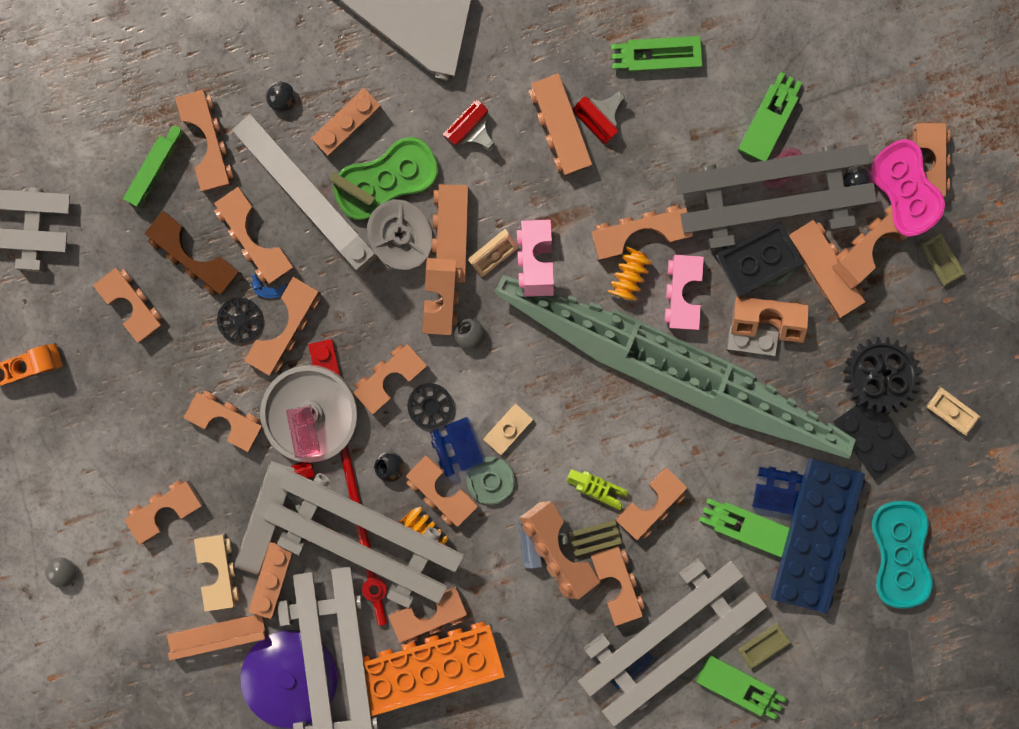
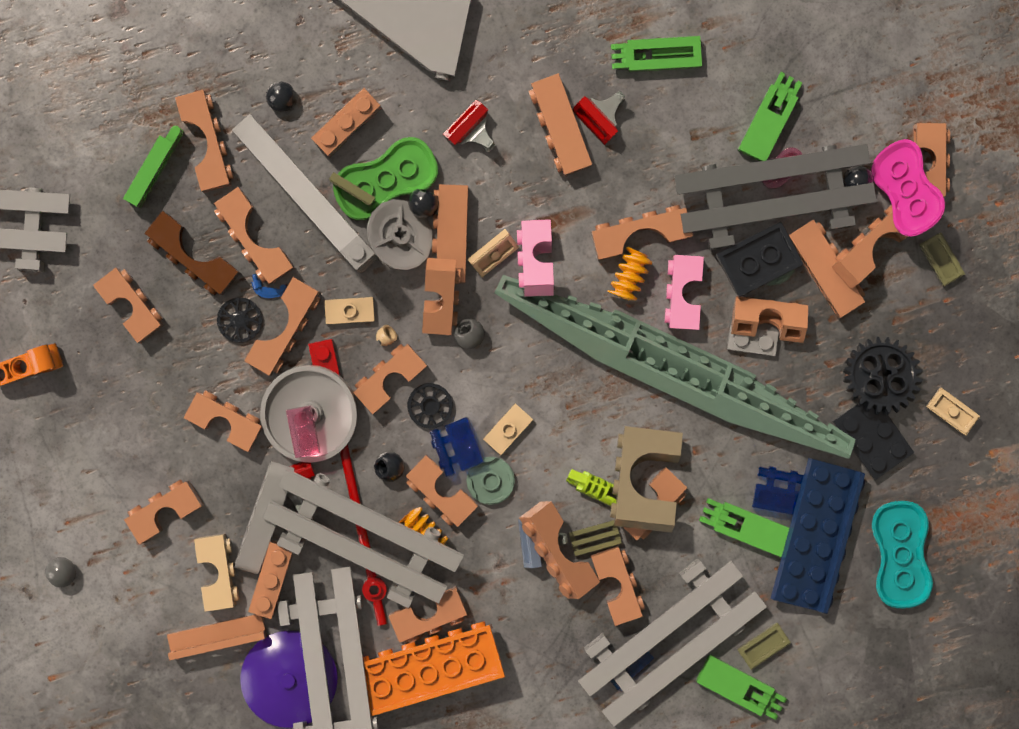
none -> tan plate [324,297,375,324]
none -> tan hinge [376,325,397,346]
none -> black piece [408,189,439,218]
none -> dark tan arch [610,426,683,533]

